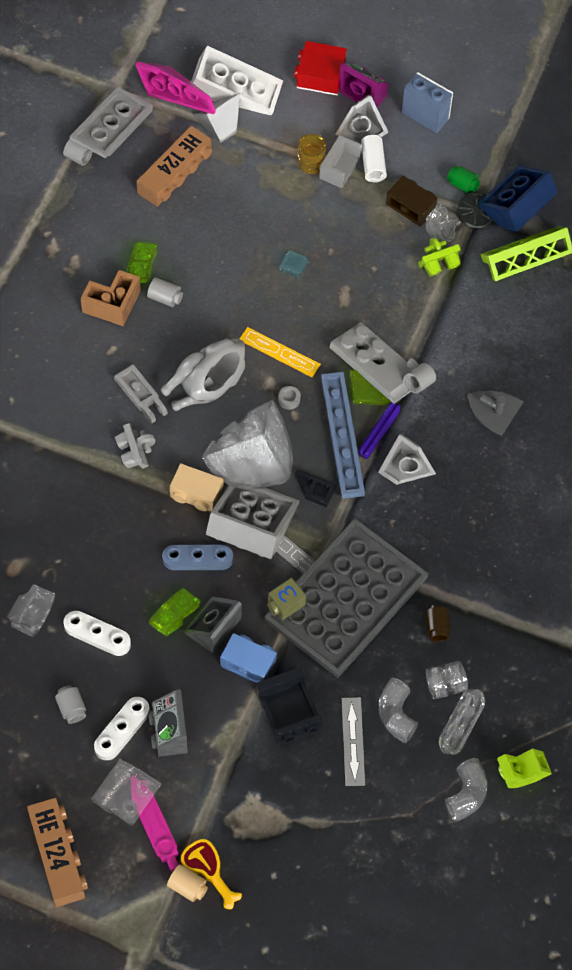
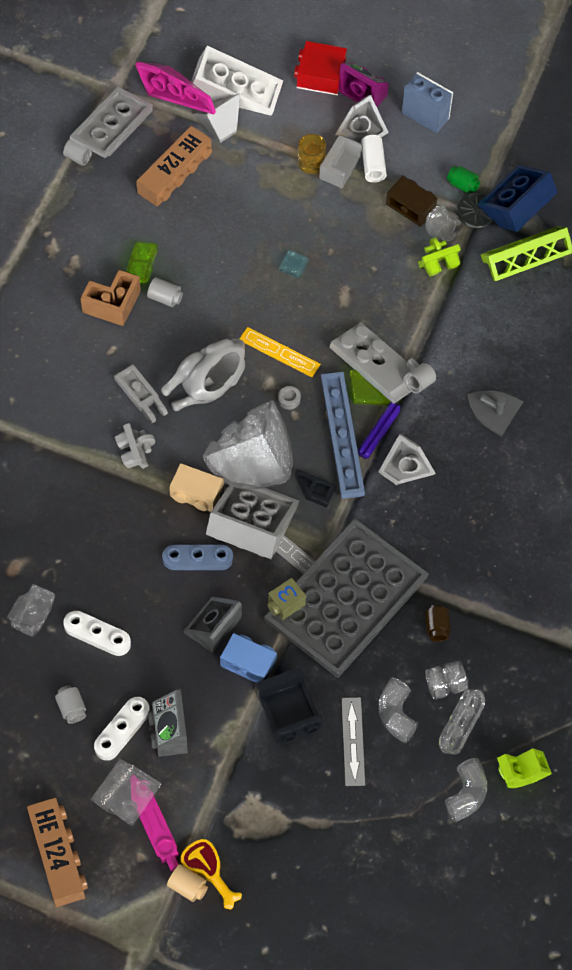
clear neon green slope [149,588,201,636] -> none

